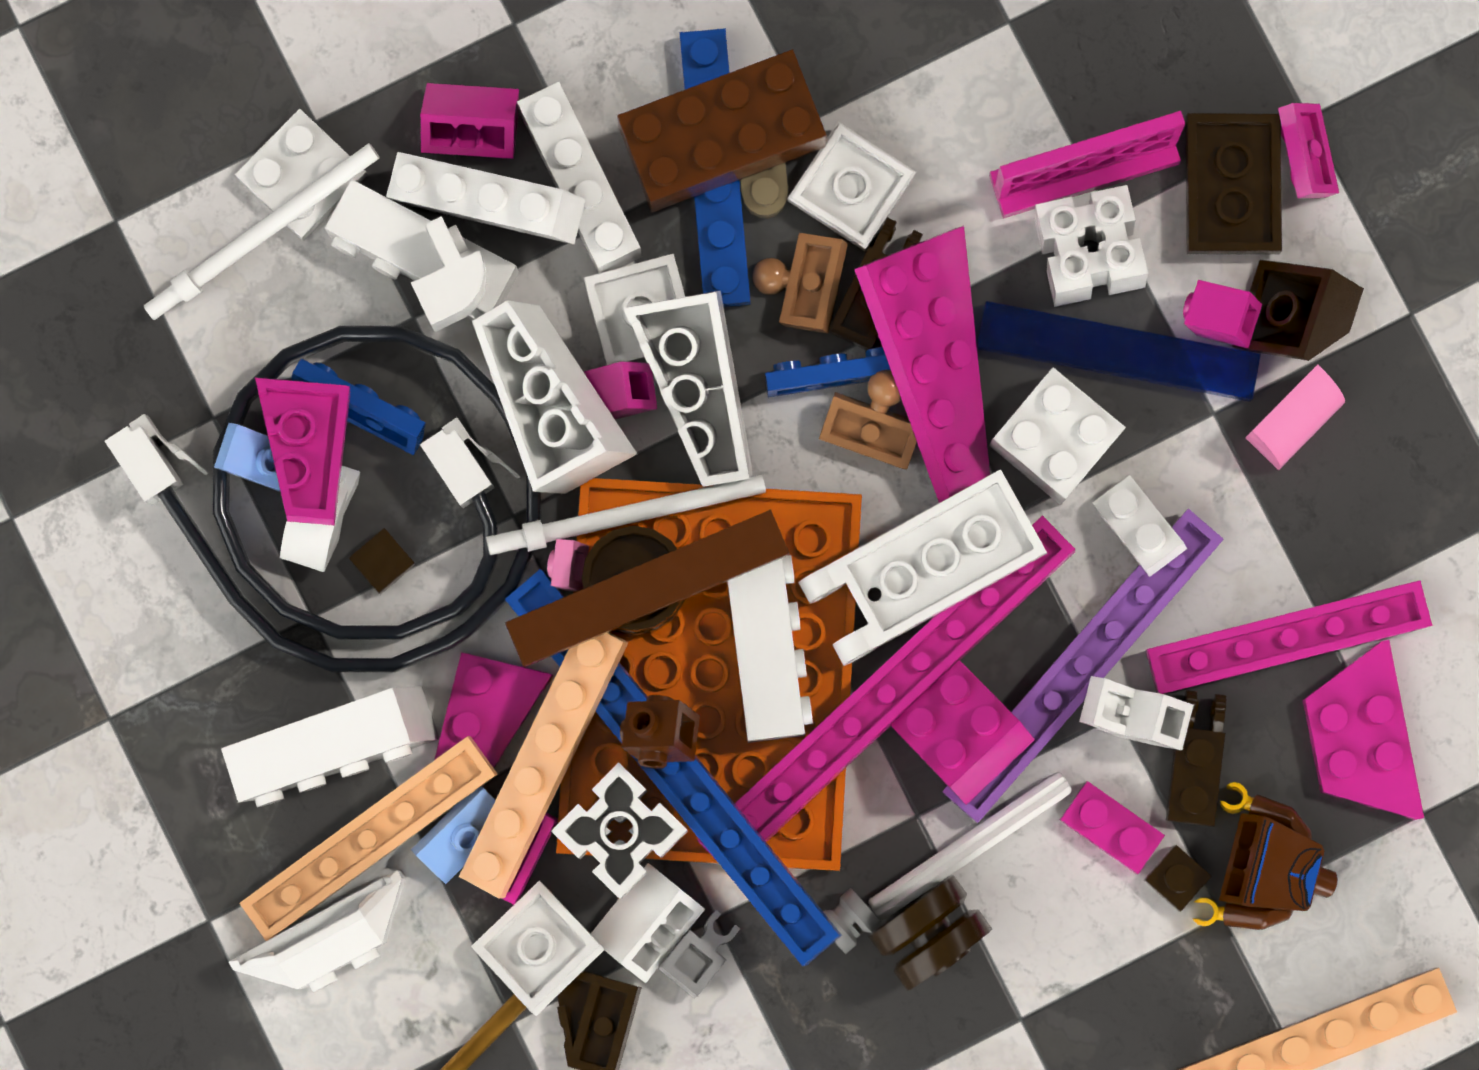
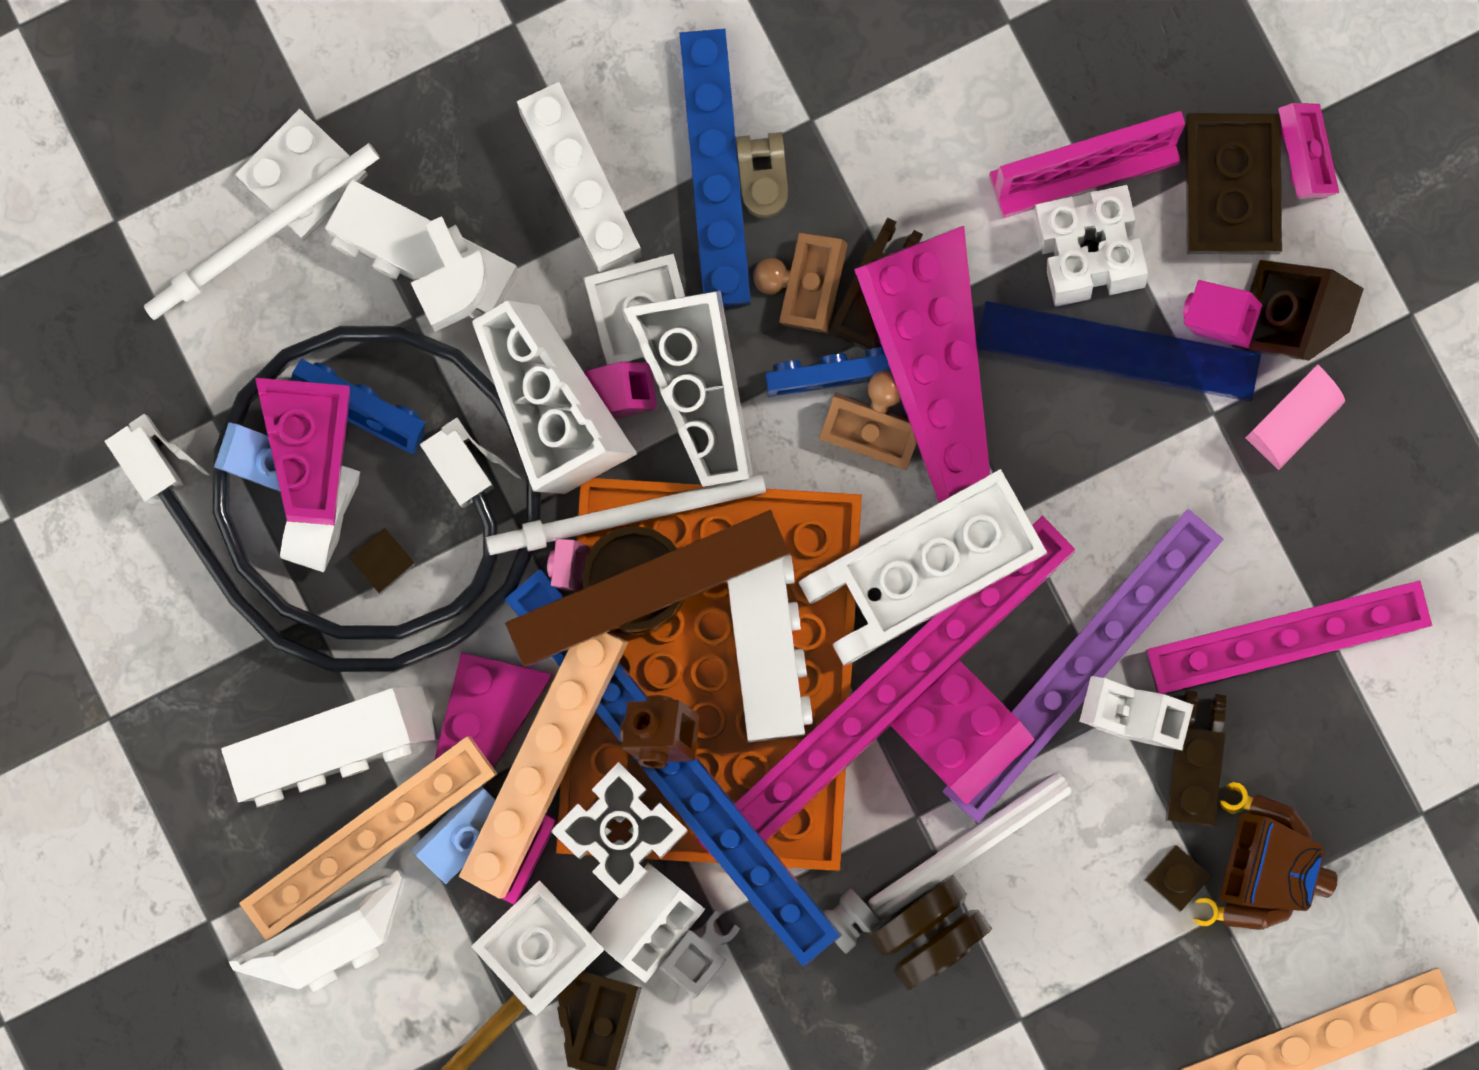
white brick [386,152,586,244] -> none
dark pink brick [420,83,519,159] -> none
reddish brown brick [617,49,827,213] -> none
white plate [787,122,916,251] -> none
white brick [989,367,1126,505] -> none
dark pink plate [1059,781,1165,874] -> none
white plate [1092,475,1187,577] -> none
dark pink wing [1303,640,1424,820] -> none

